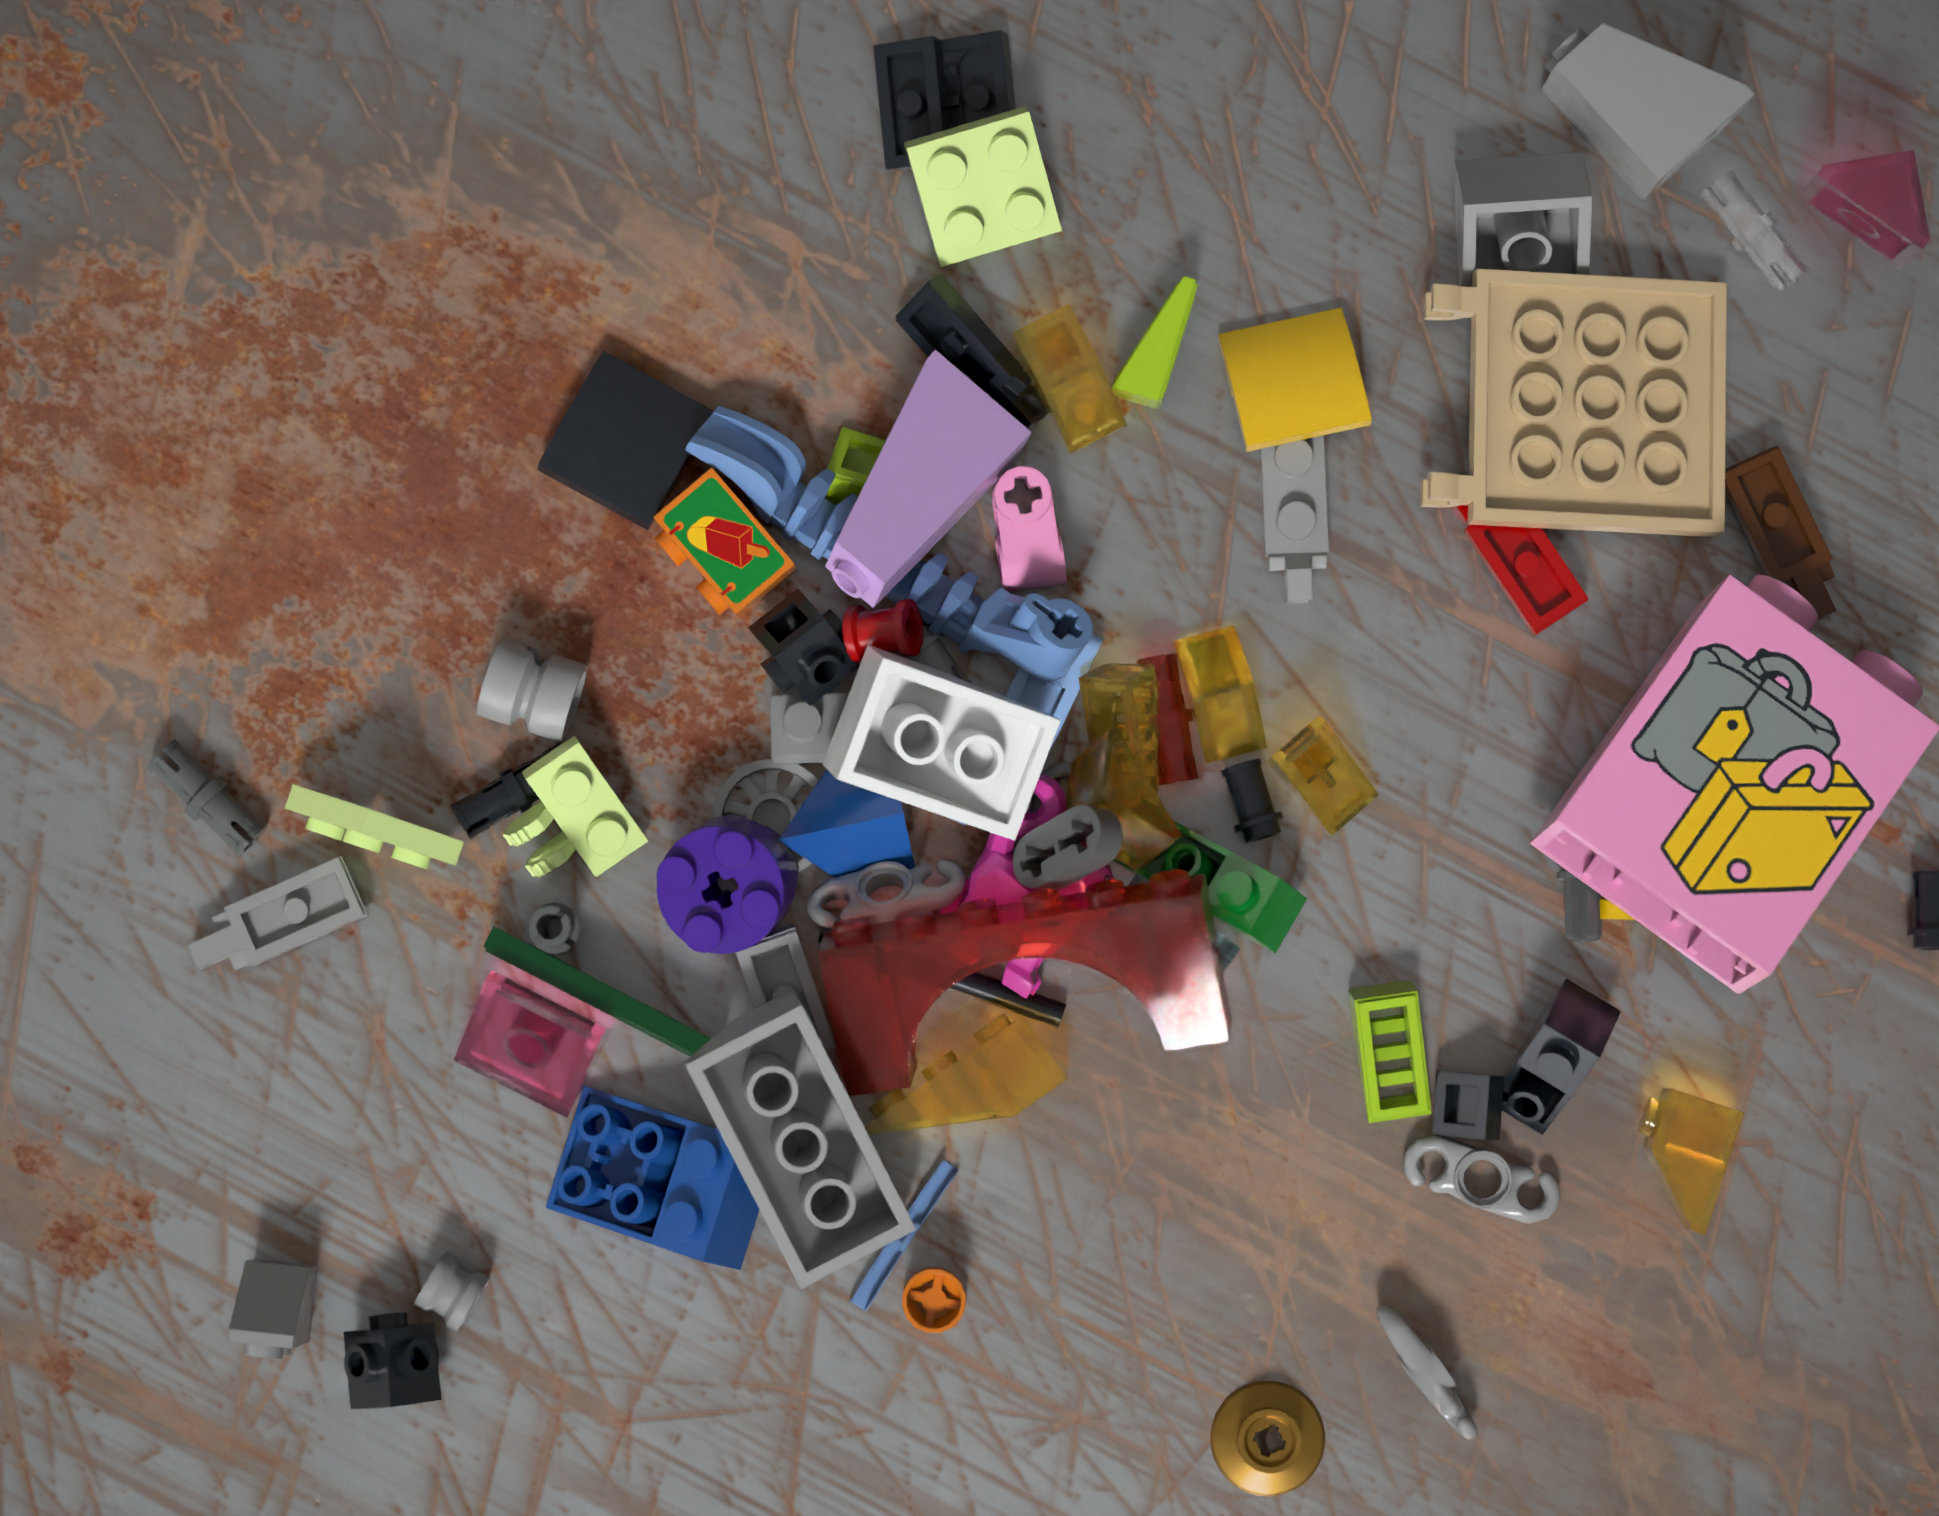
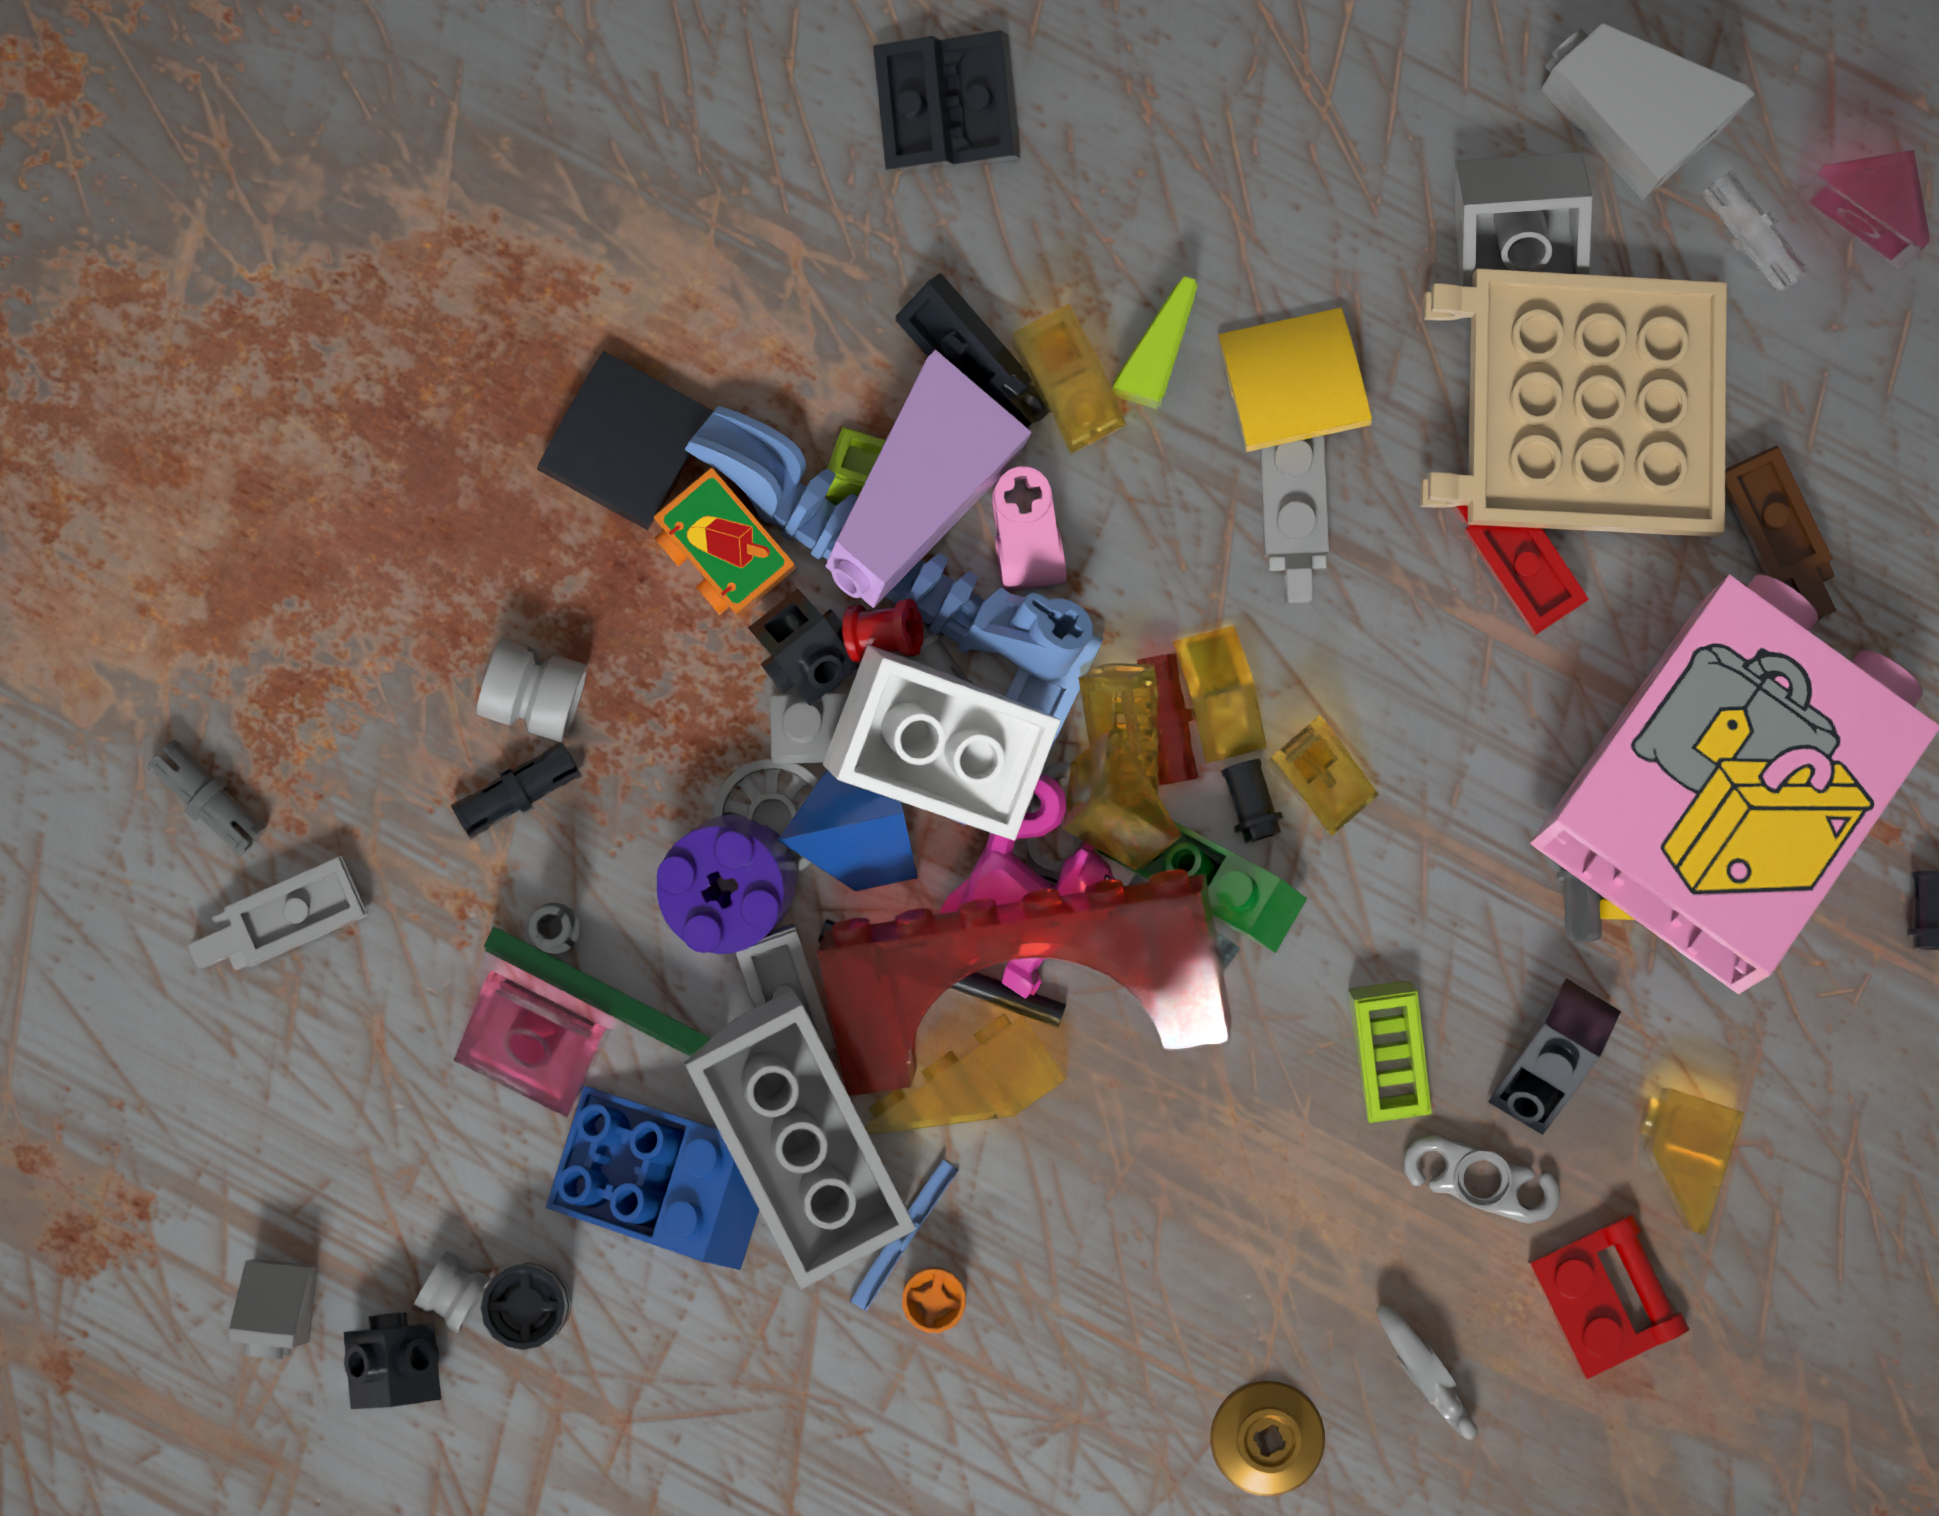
yellowish green plate [285,784,464,870] -> none
yellowish green hinge [503,735,648,878] -> none
light grey piece [806,859,966,928] -> none
yellowish green plate [904,106,1062,267] -> none
dark grey beam [1013,805,1123,892] -> none
black plate [1432,1070,1504,1140] -> none
none -> black wheel [481,1262,572,1350]
none -> red plate [1528,1213,1690,1379]

